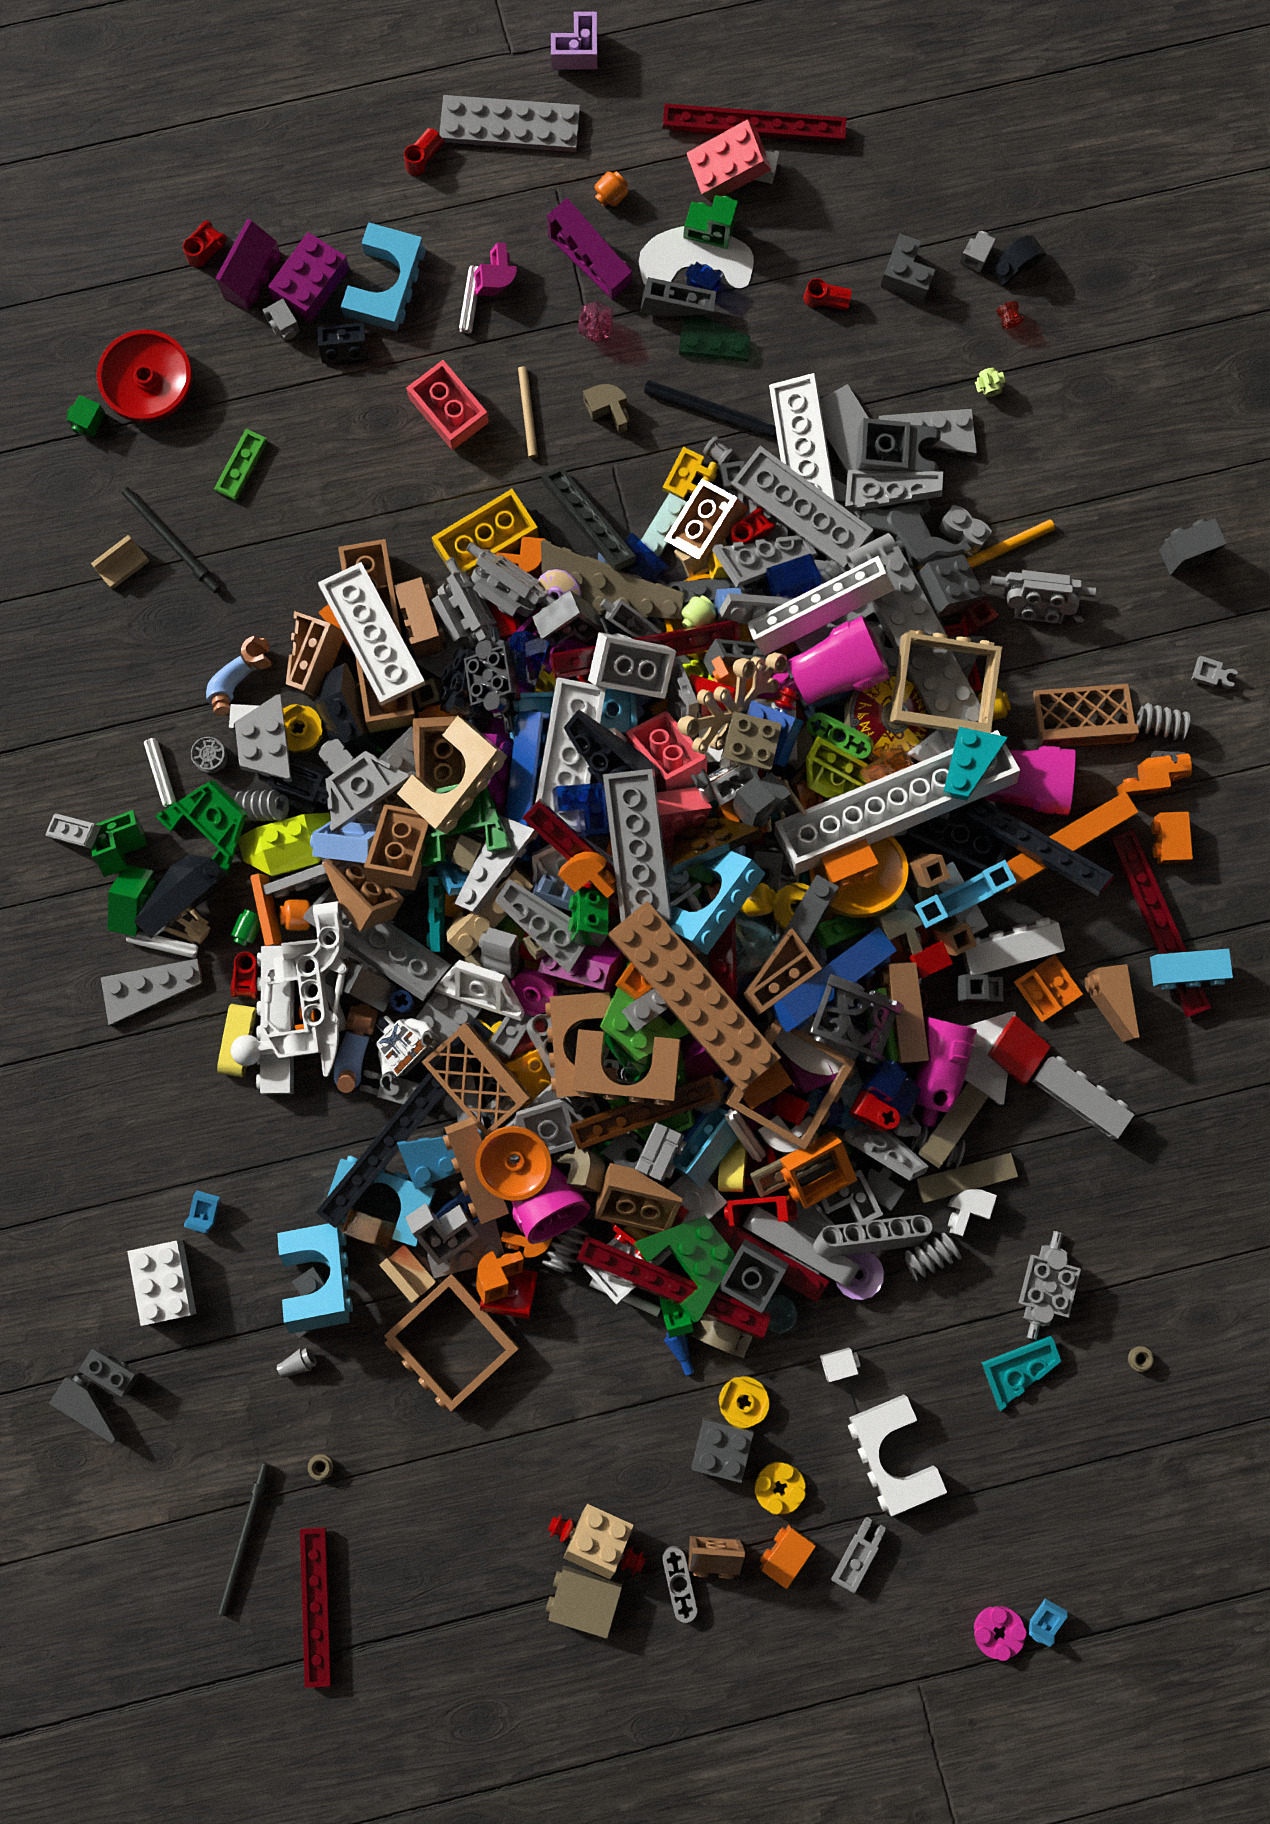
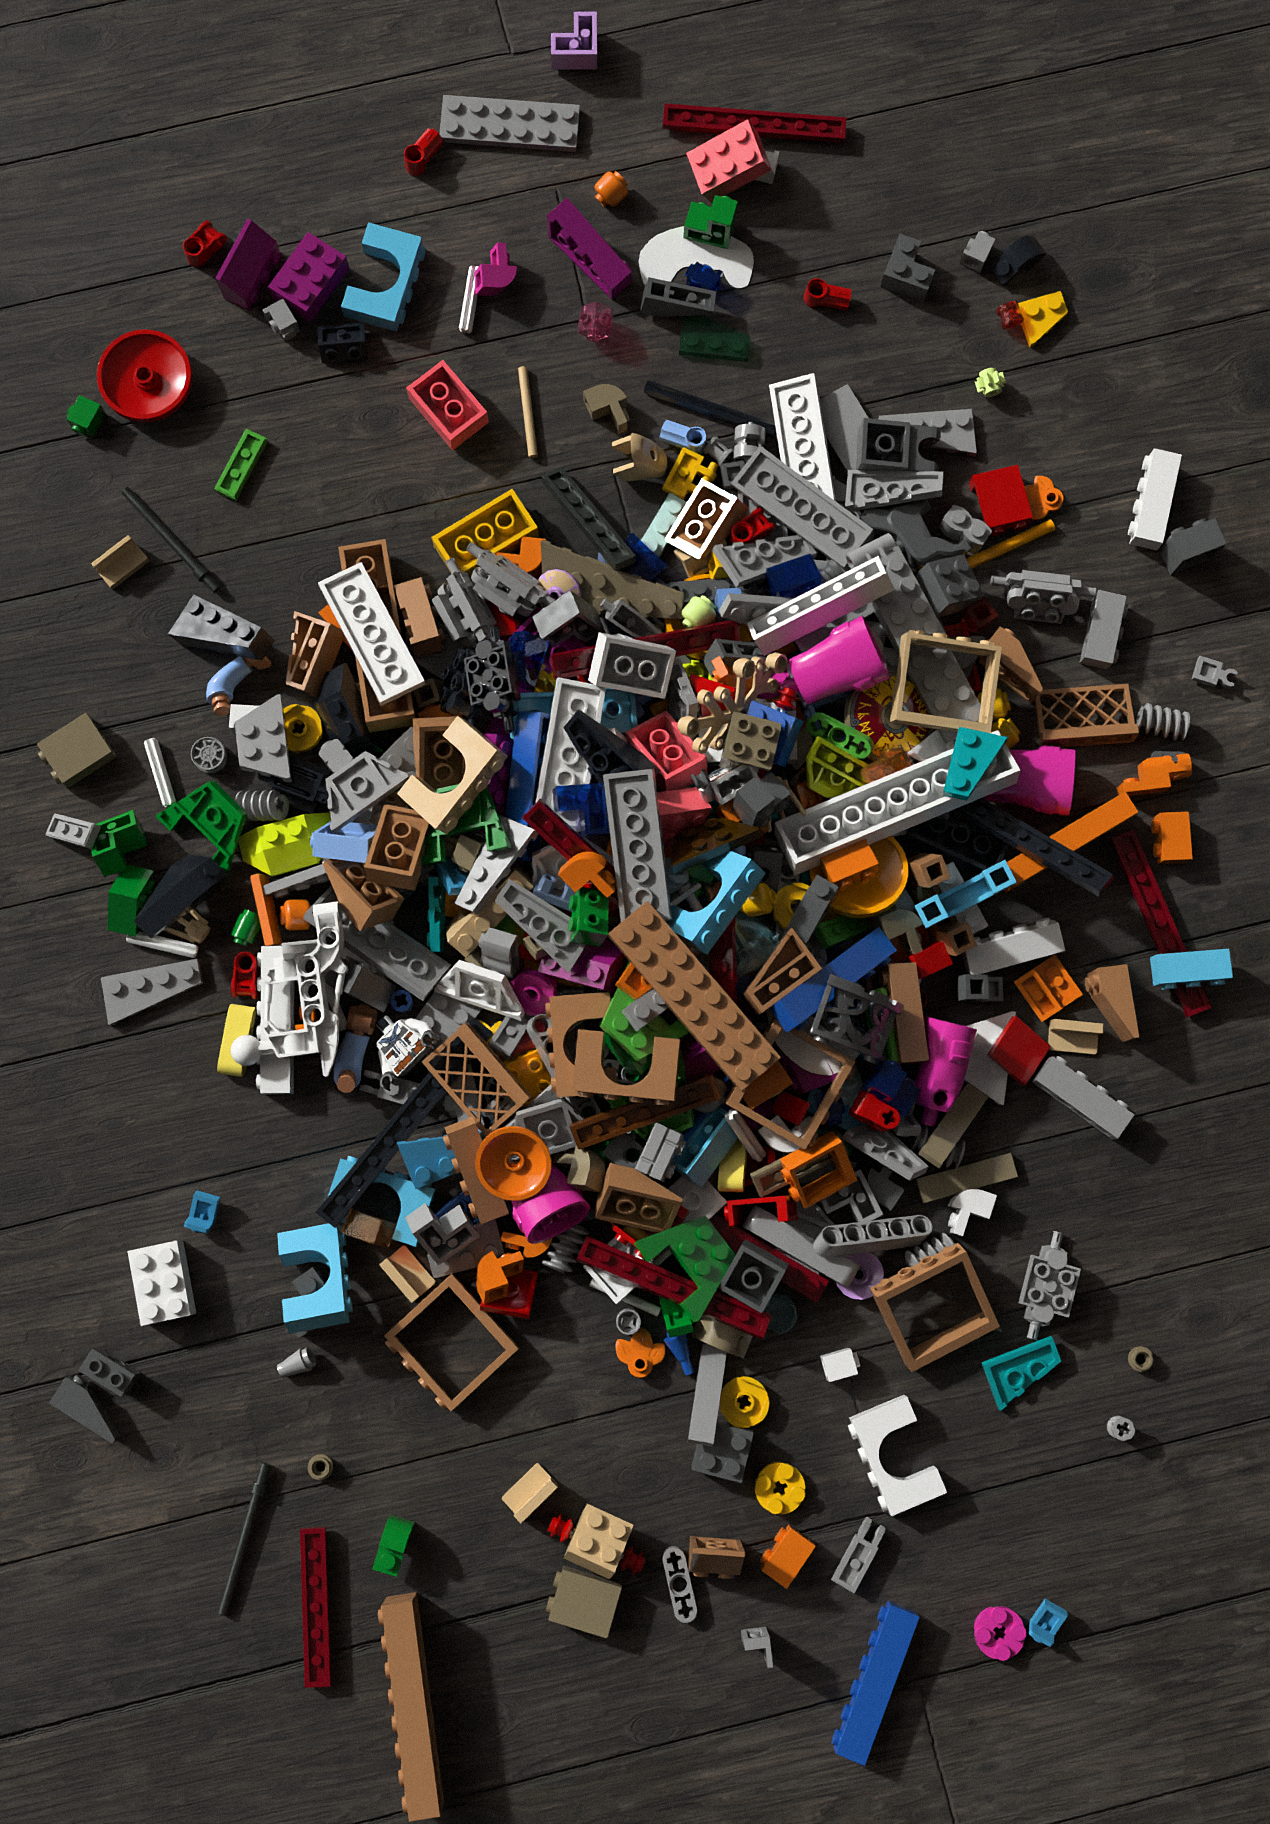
none -> dark tan brick [37,713,117,788]
none -> wedge [168,594,275,660]
none -> green brick [372,1515,415,1577]
none -> medium nougat brick [378,1592,444,1822]
none -> tan panel [502,1463,558,1524]
none -> tan piece [612,433,667,481]
none -> light grey wheel [616,1308,641,1335]
none -> orange plate [616,1327,665,1378]
none -> light blue piece [659,420,706,455]
none -> light grey tile [687,1344,727,1447]
none -> light grey wheel [733,422,765,464]
none -> light grey panel [741,1627,773,1669]
none -> blue brick [831,1601,919,1766]
none -> medium nougat window [870,1243,1000,1372]
none -> red panel [969,465,1033,536]
none -> medium nougat slope [975,626,1043,704]
none -> yellow head [991,718,1020,749]
none -> yellow wing [1015,291,1068,348]
none -> orange plate [1024,476,1064,520]
none -> tan panel [1048,1019,1103,1055]
none -> light grey brick [1080,590,1128,670]
none -> light grey bush [1107,1416,1135,1441]
none -> white brick [1128,448,1182,550]

